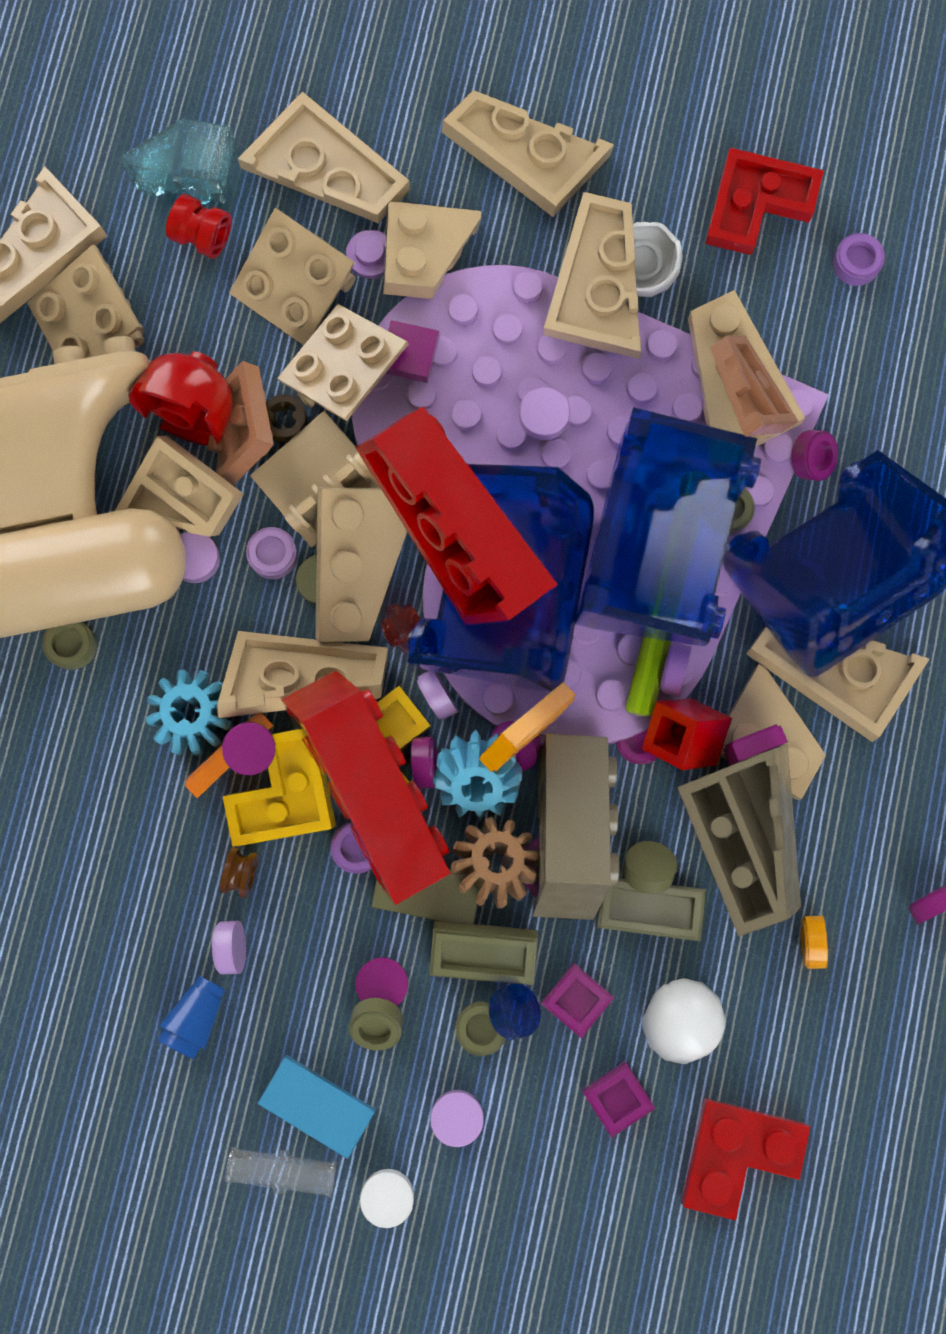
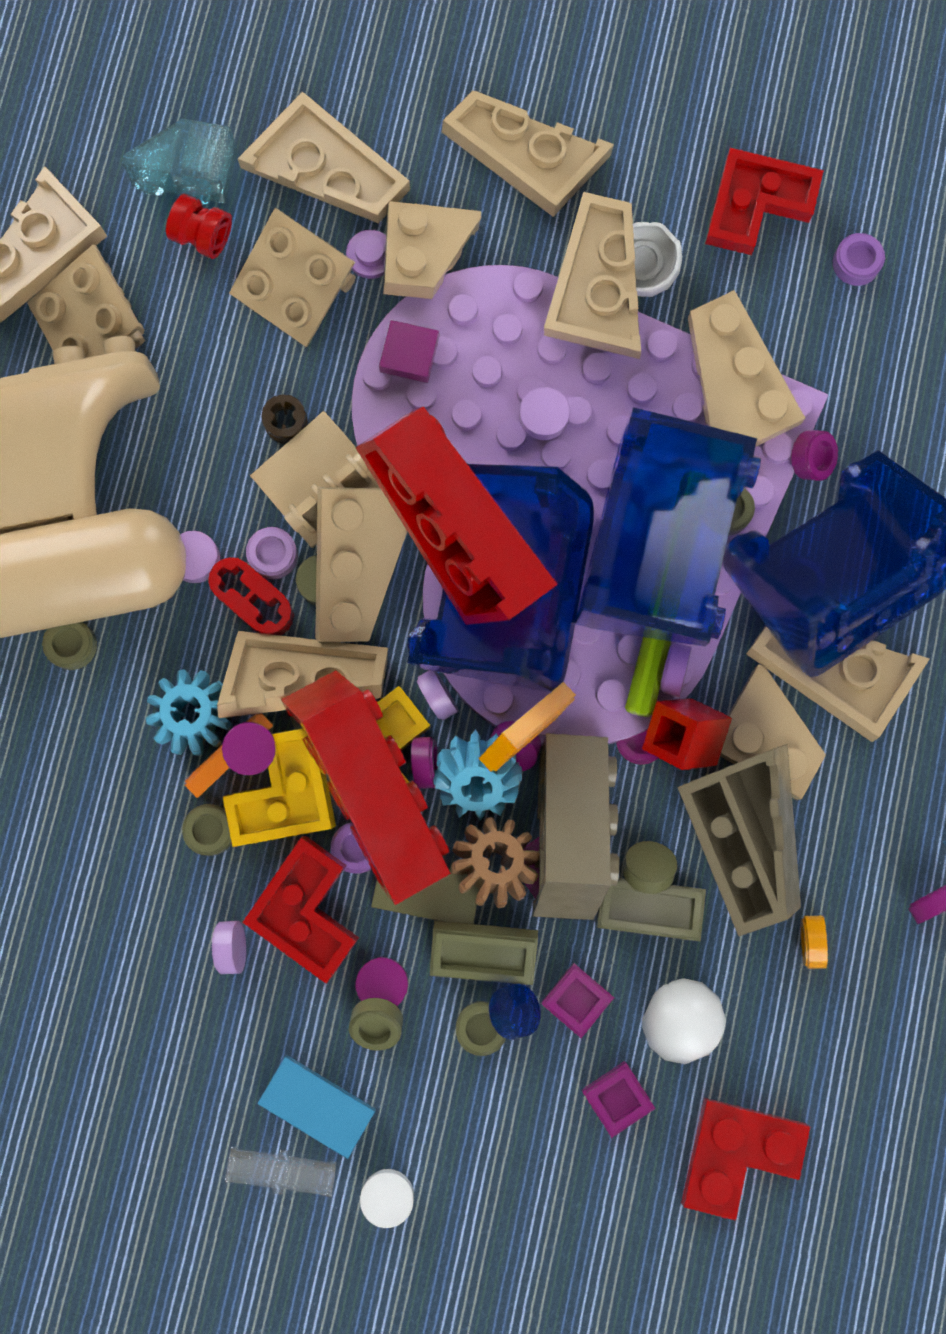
tan wing [115,435,243,537] -> none
red cylinder [128,351,233,446] -> none
blue cone [157,976,226,1060] -> none
nougat wing [208,361,274,486] -> none
reddish brown bush [220,847,259,899] -> none
tan hinge [277,304,409,421] -> none
clear red plate [381,603,424,653] -> none
lavender tile [431,1090,483,1147] -> none
nougat wing [710,335,798,437] -> none
magenta tile [723,724,788,766] -> none
none -> olive tile [182,804,232,856]
none -> red beam [208,557,294,636]
none -> red plate [242,836,359,984]

